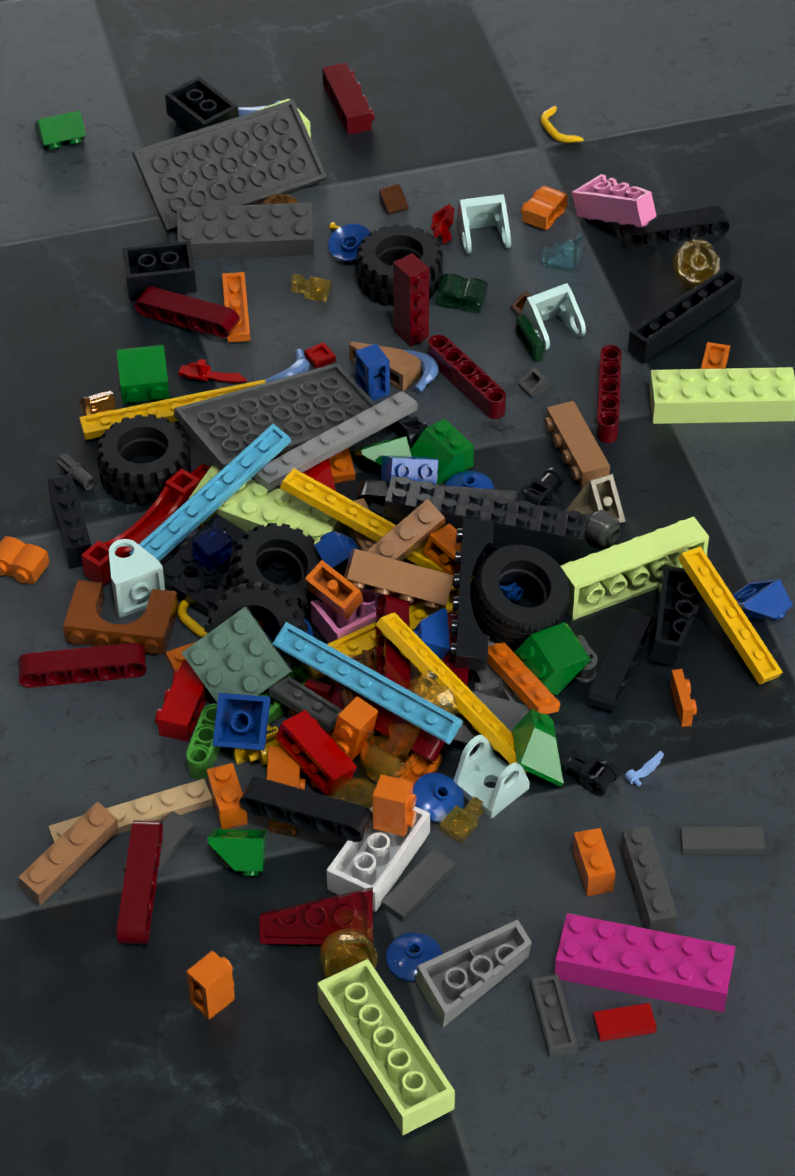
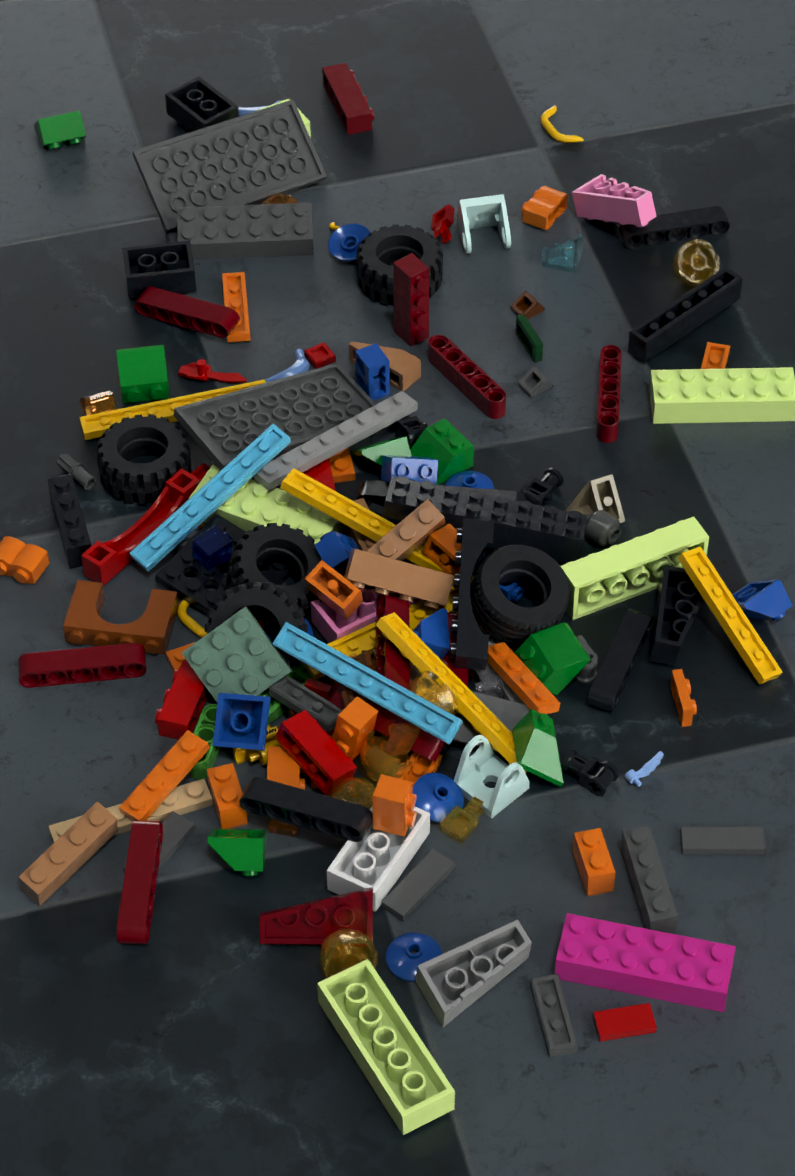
light aqua hose [109,539,165,618] -> none
orange brick [186,950,235,1020] -> none
clear yellow plate [291,274,332,302] -> none
reddish brown slope [379,184,409,215] -> none
medium blue piece [404,350,439,394] -> none
clear green brick [436,273,488,313] -> none
light aqua hose [521,283,586,351] -> none
medium nougat brick [544,401,610,490] -> none
none -> orange plate [119,730,210,821]

